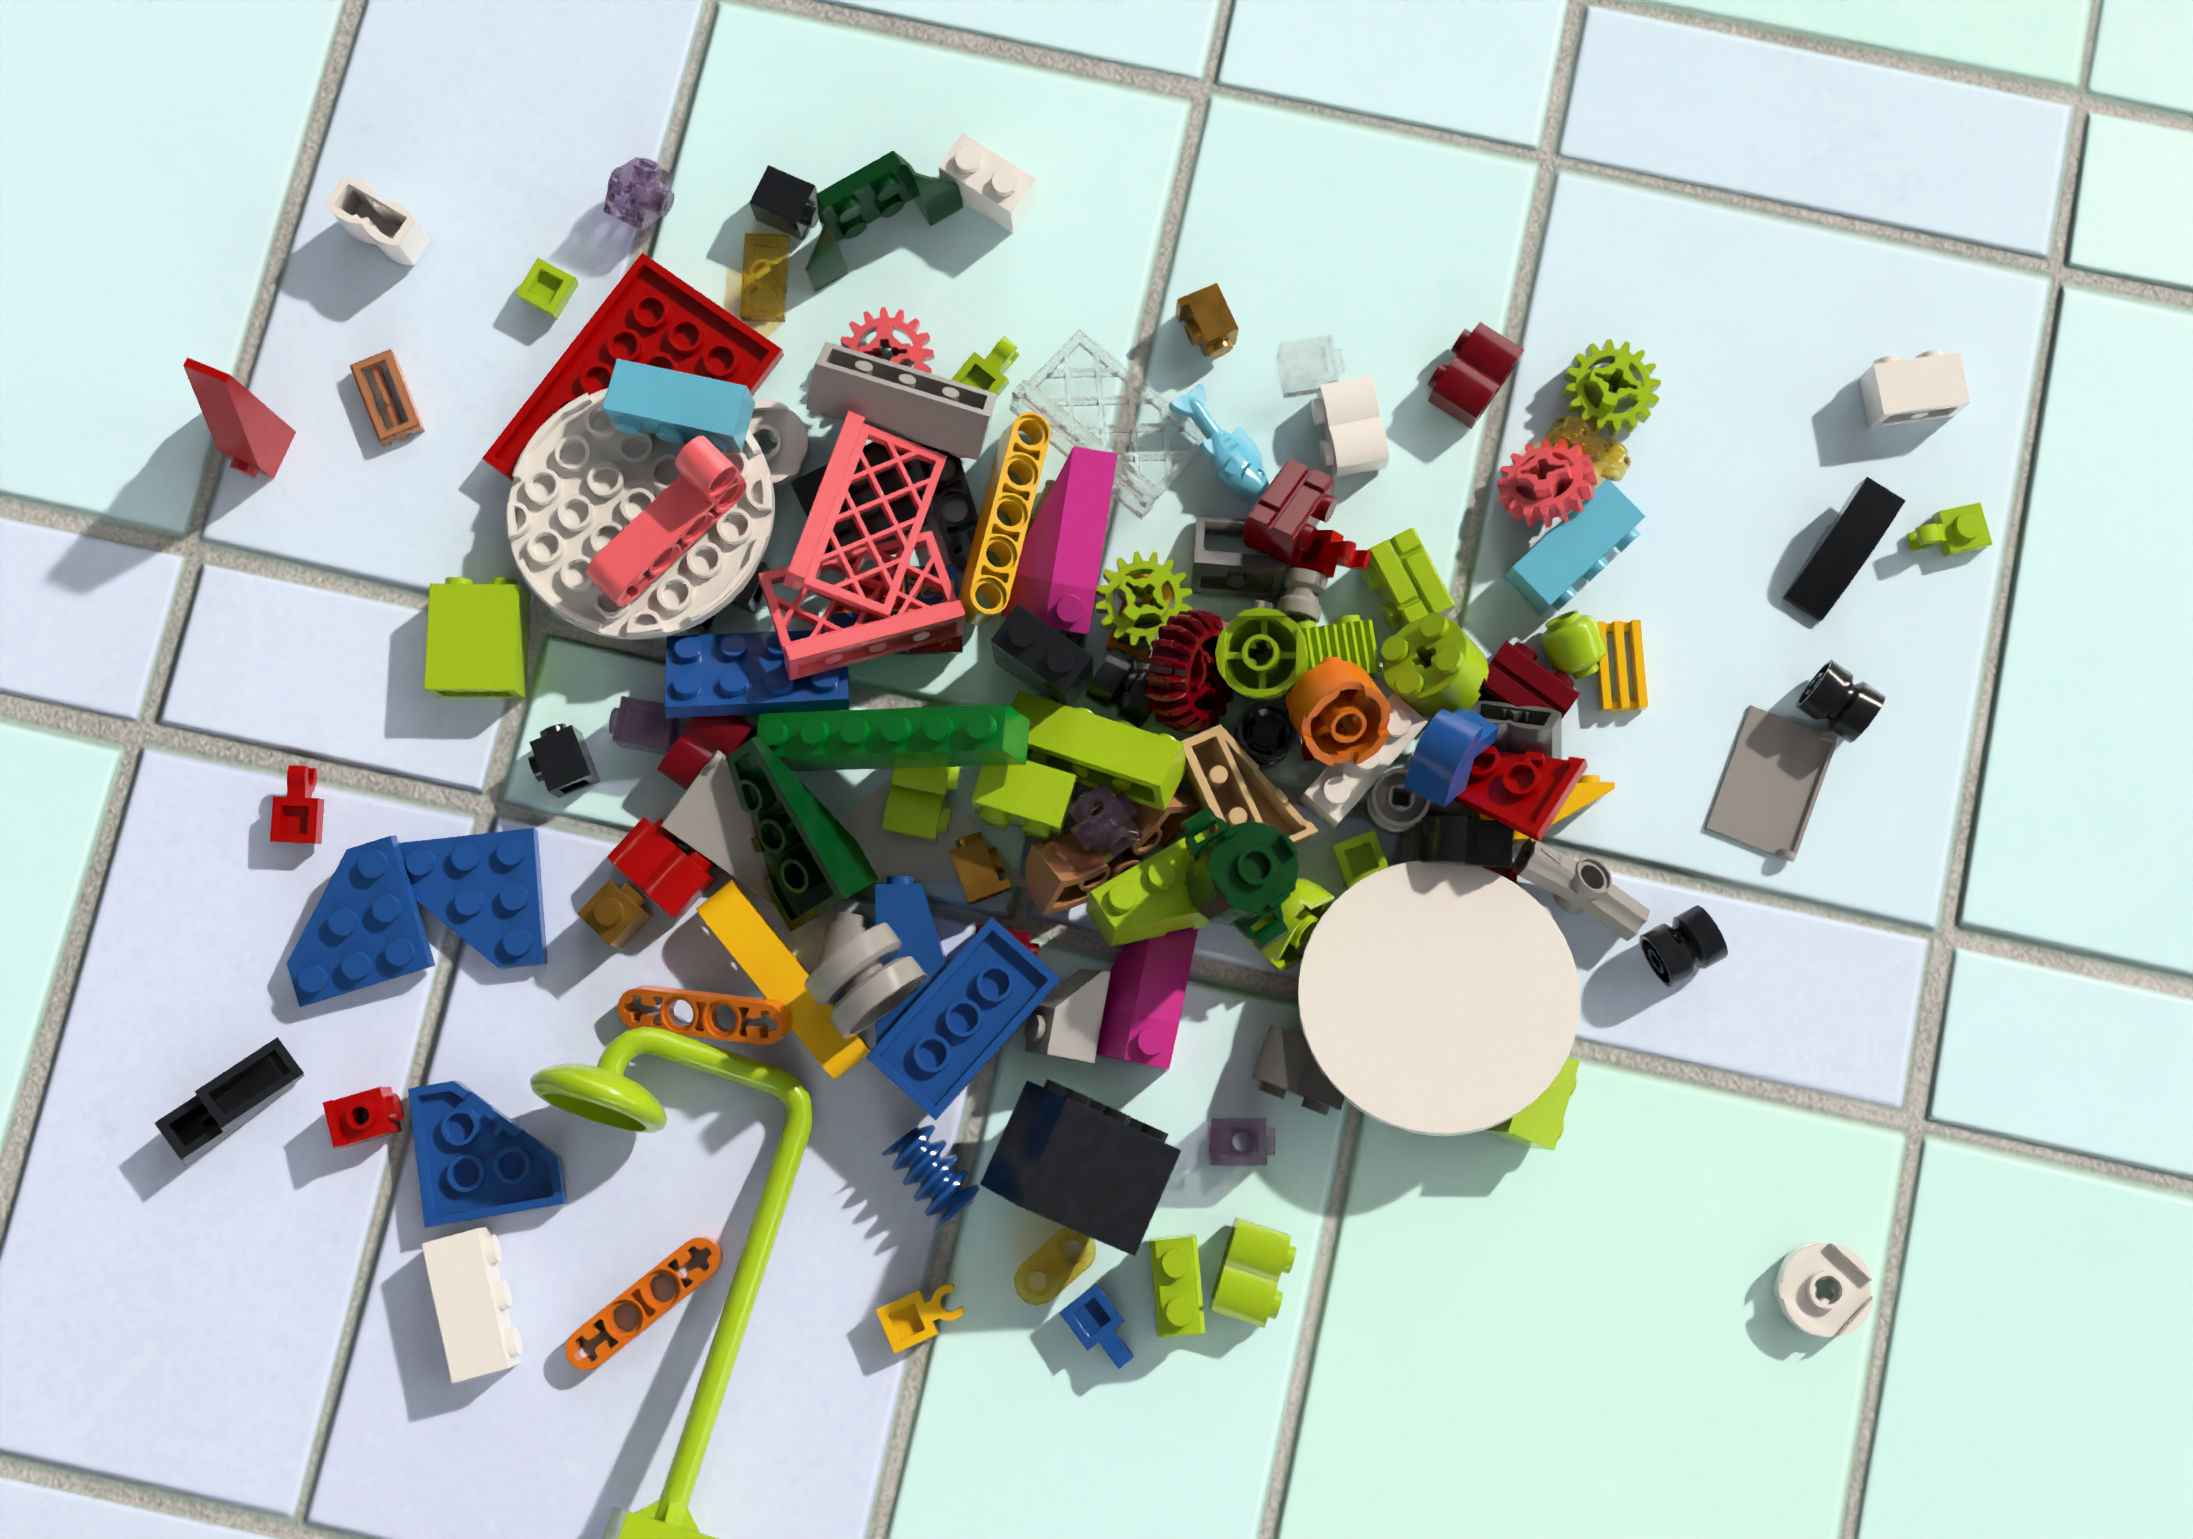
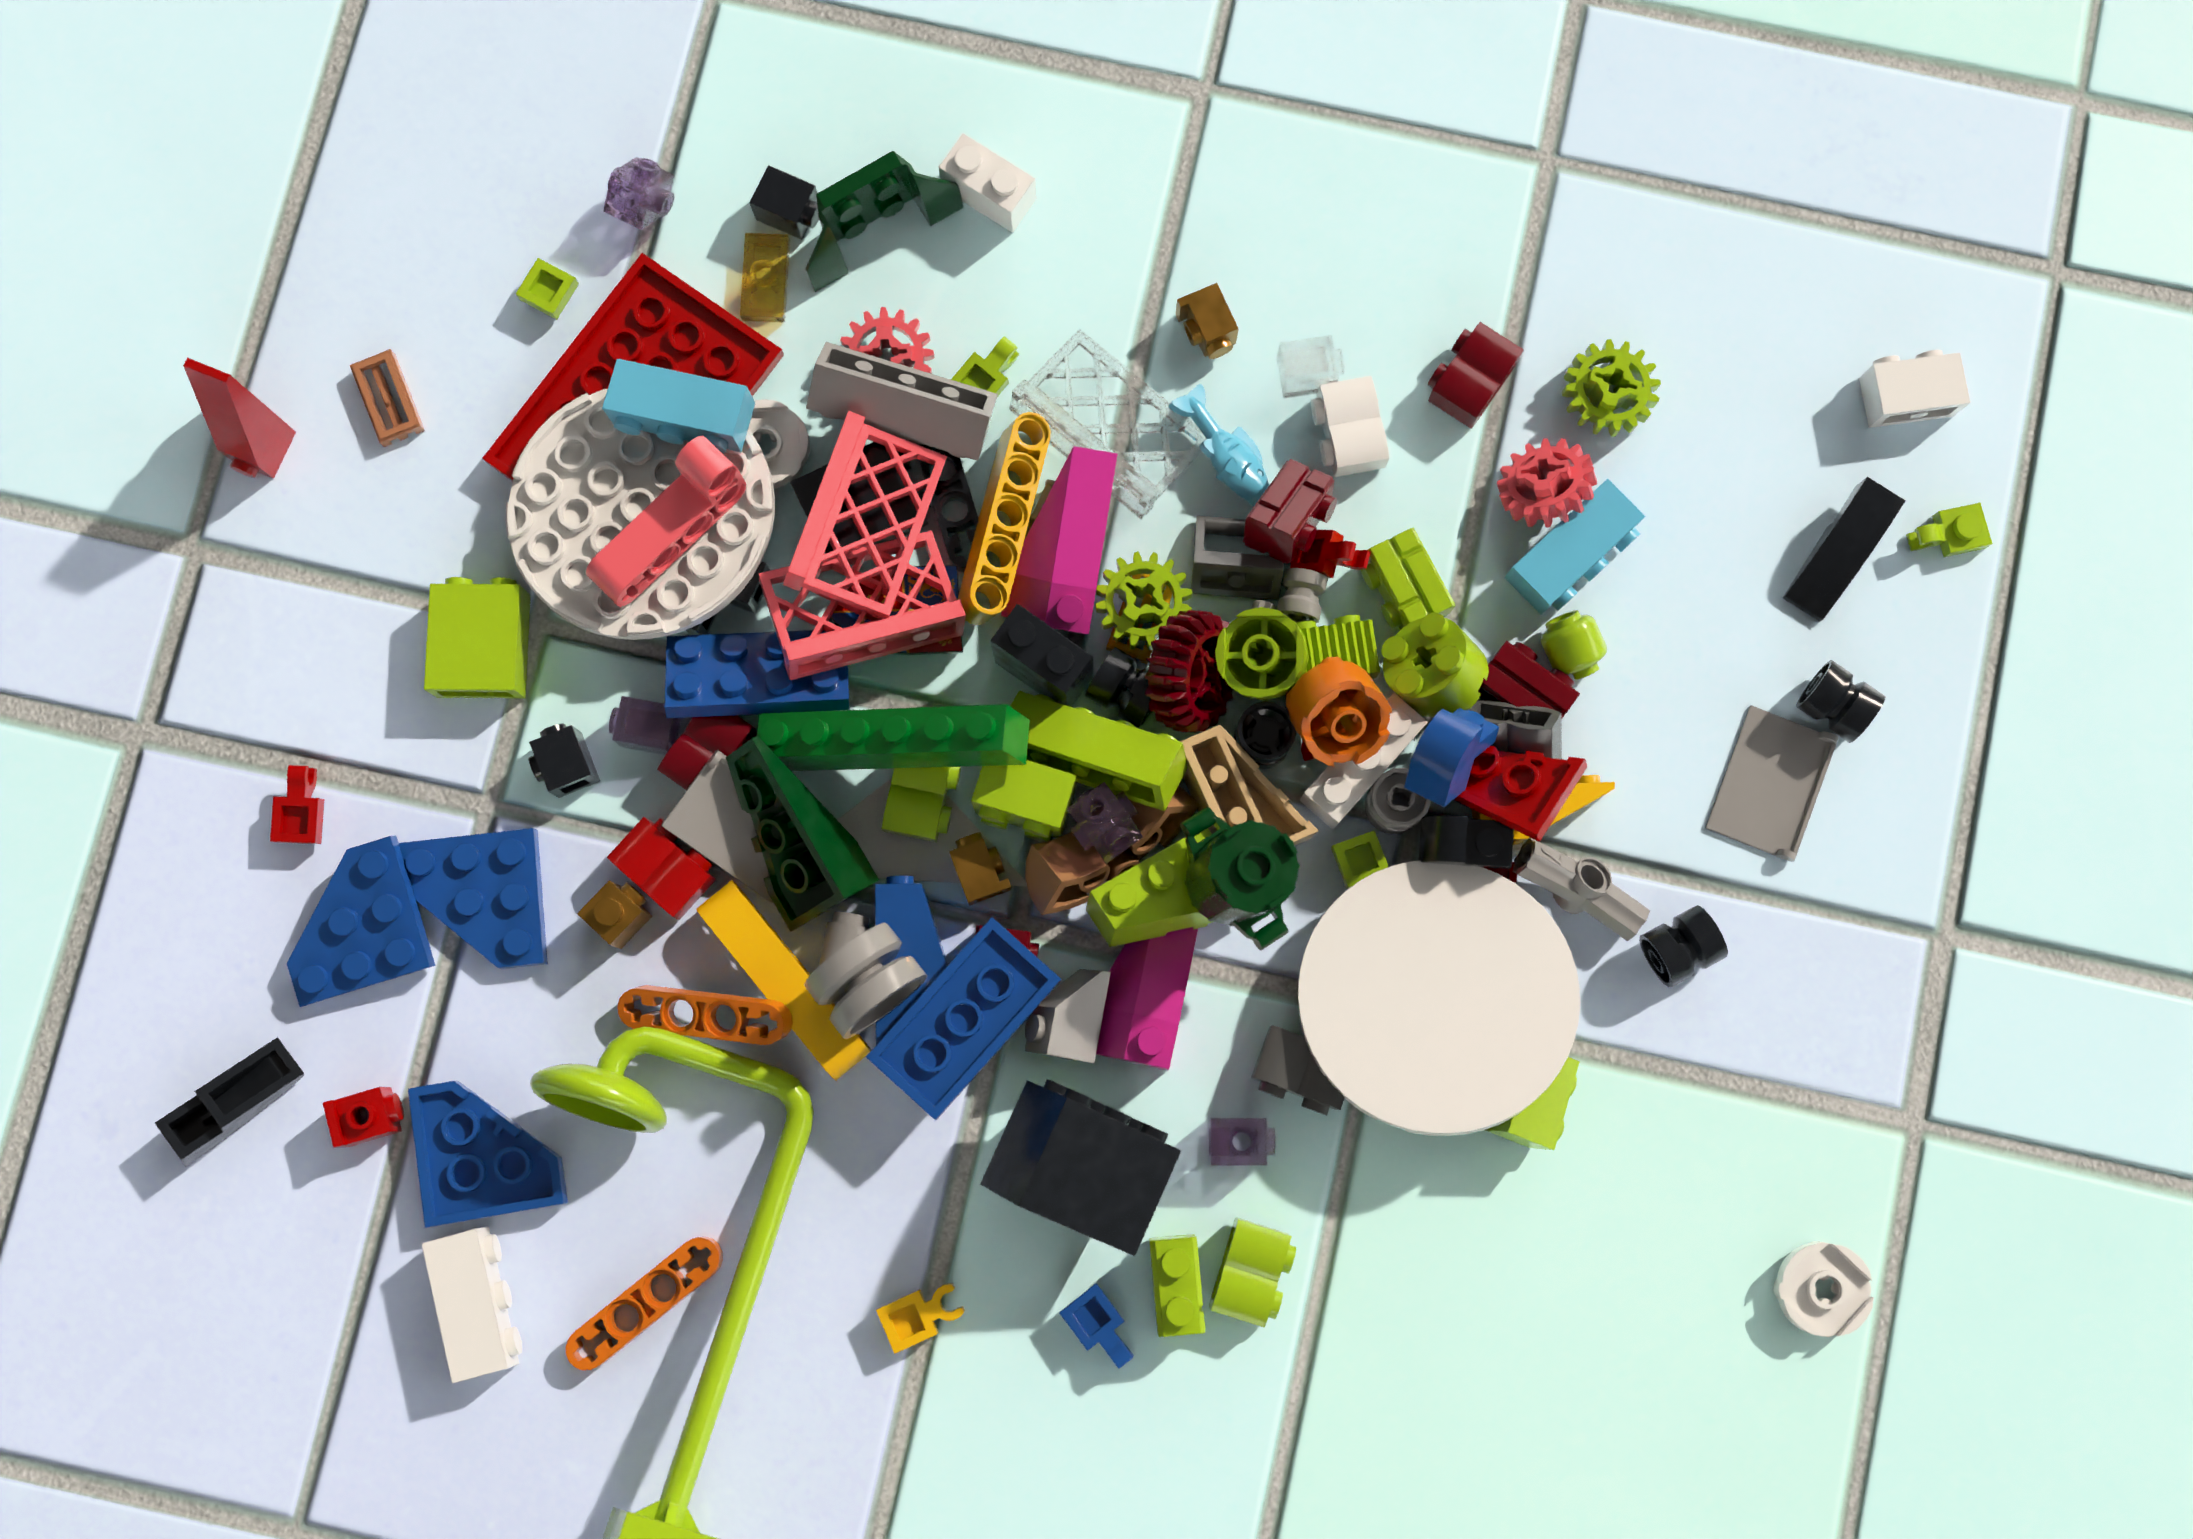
white brick [325,177,431,265] -> none
blue piece [882,1124,980,1229] -> none
clear yellow plate [1014,1227,1096,1305] -> none
lime cylinder [1251,878,1335,971] -> none
clear yellow plate [1546,415,1631,482] -> none
yellow tile [1596,620,1648,712] -> none

